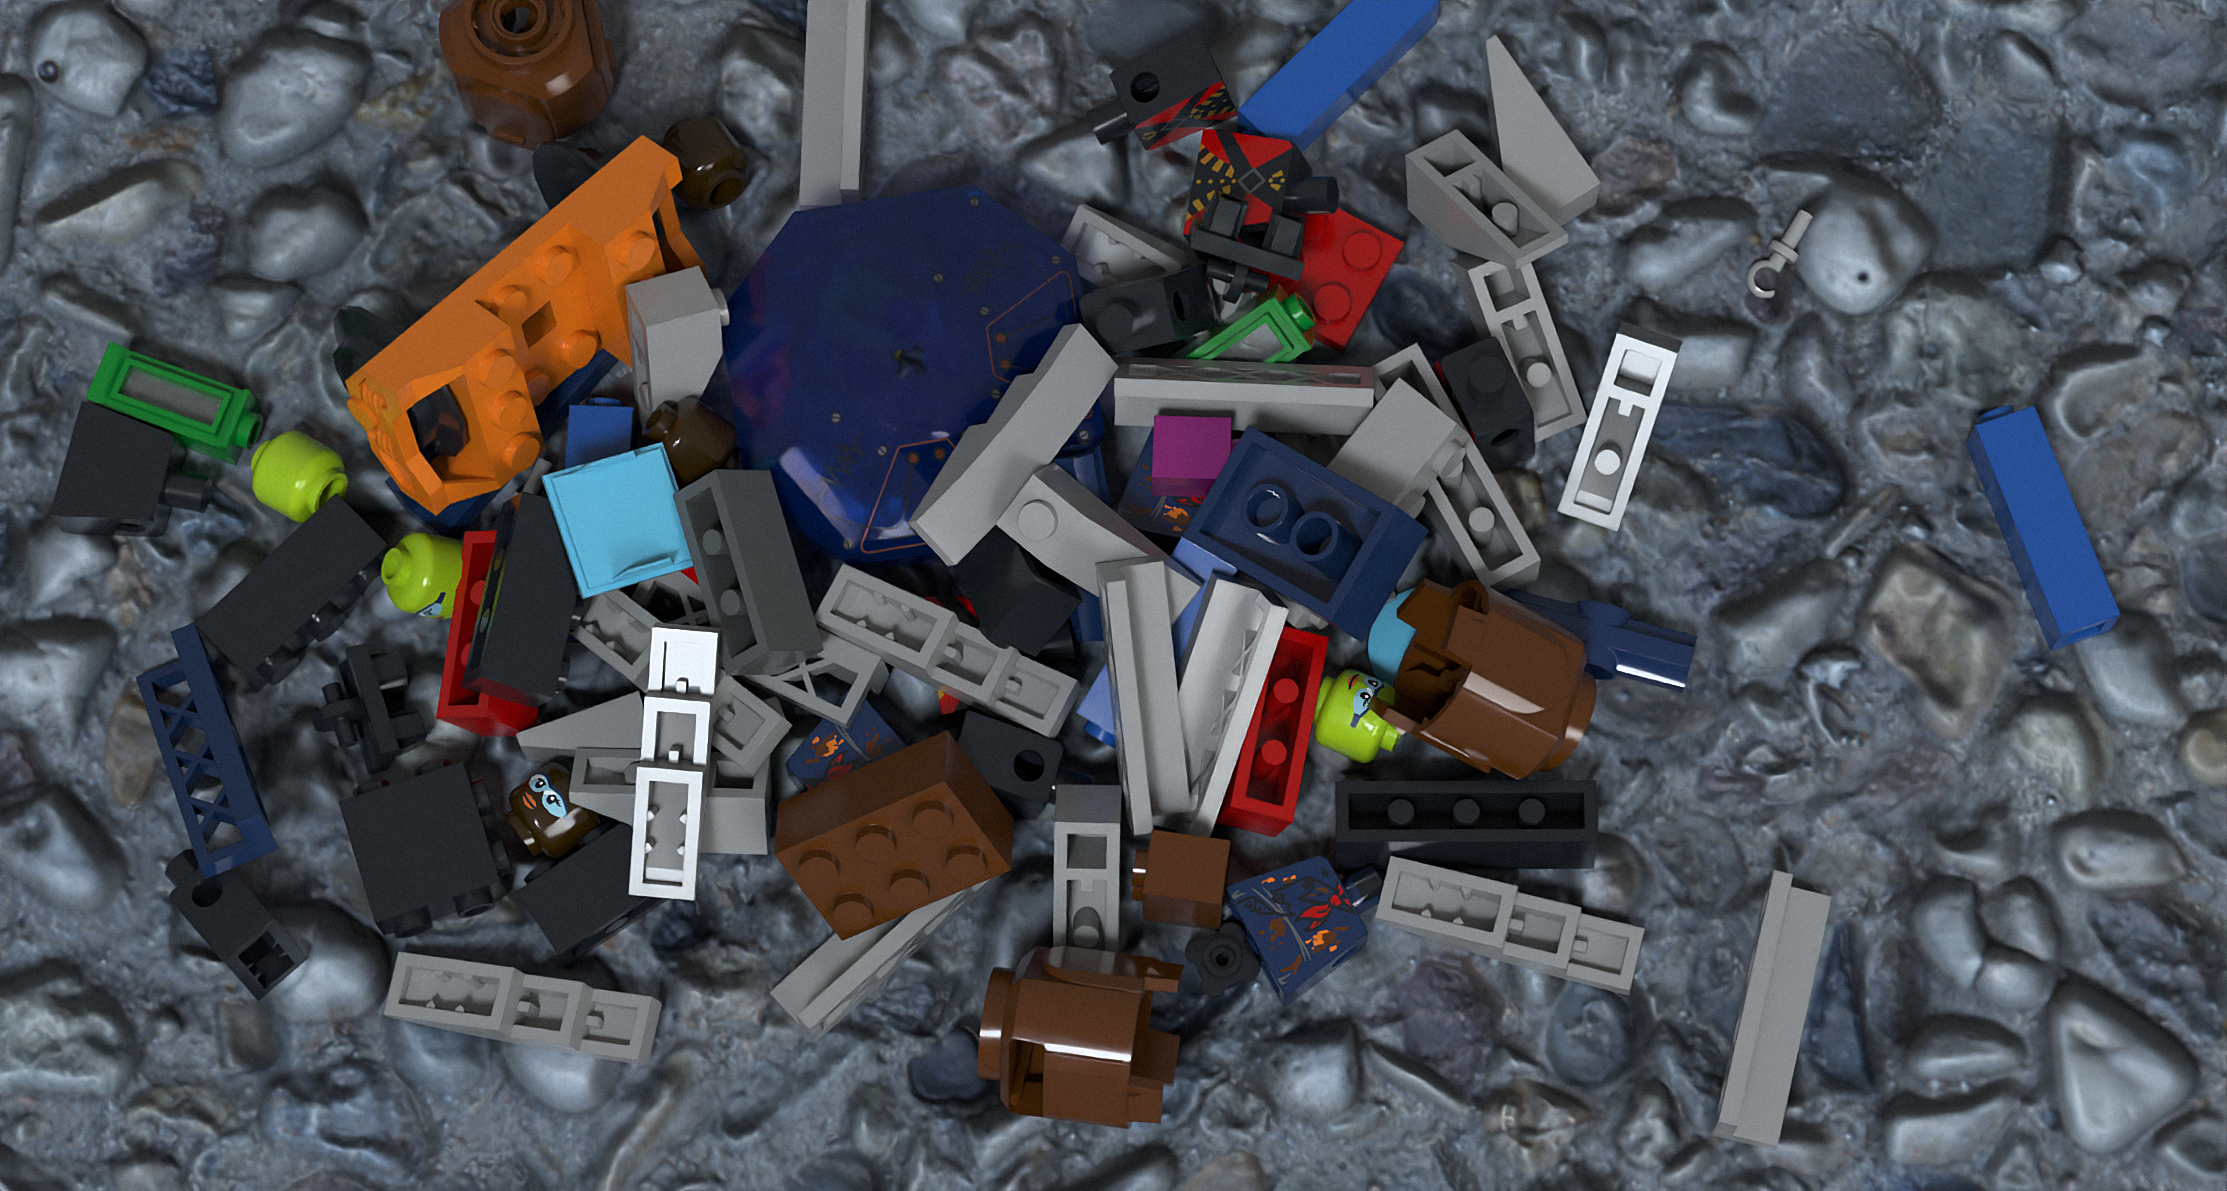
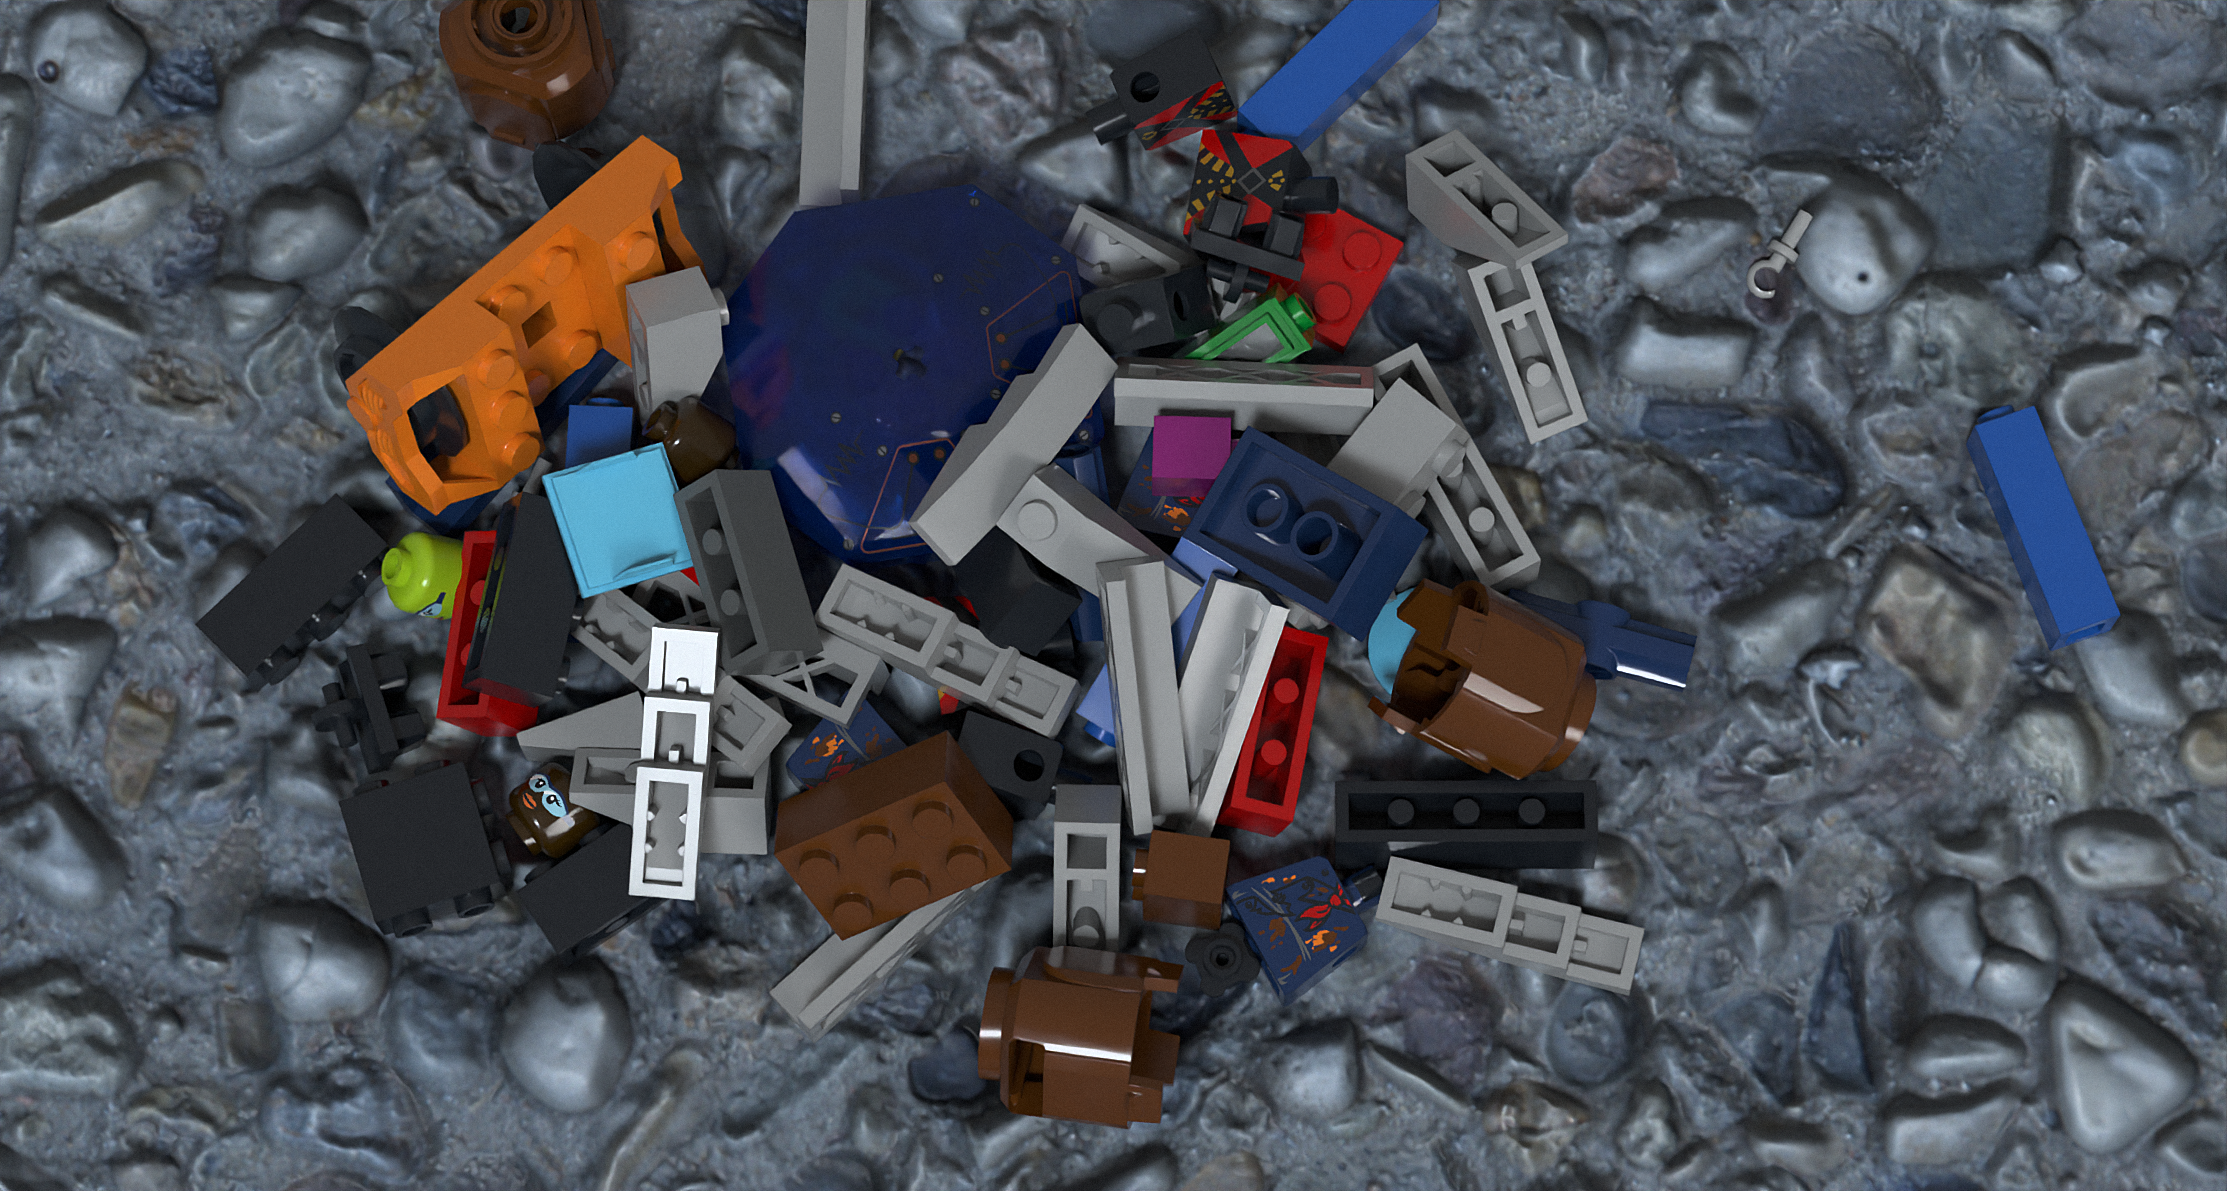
black torso [50,401,212,537] -> none
green window [85,341,263,466] -> none
dark blue fence [136,622,279,879] -> none
black torso [165,849,308,1001] -> none
lime head [251,430,348,524] -> none
light grey slope [384,952,662,1066] -> none
dark brown head [660,116,750,210] -> none
lime head [1312,669,1402,764] -> none
black torso [1432,336,1535,475] -> none
light grey slope [1482,35,1601,226] -> none
slope [1557,321,1683,532] -> none
light grey fence [1711,870,1832,1151] -> none

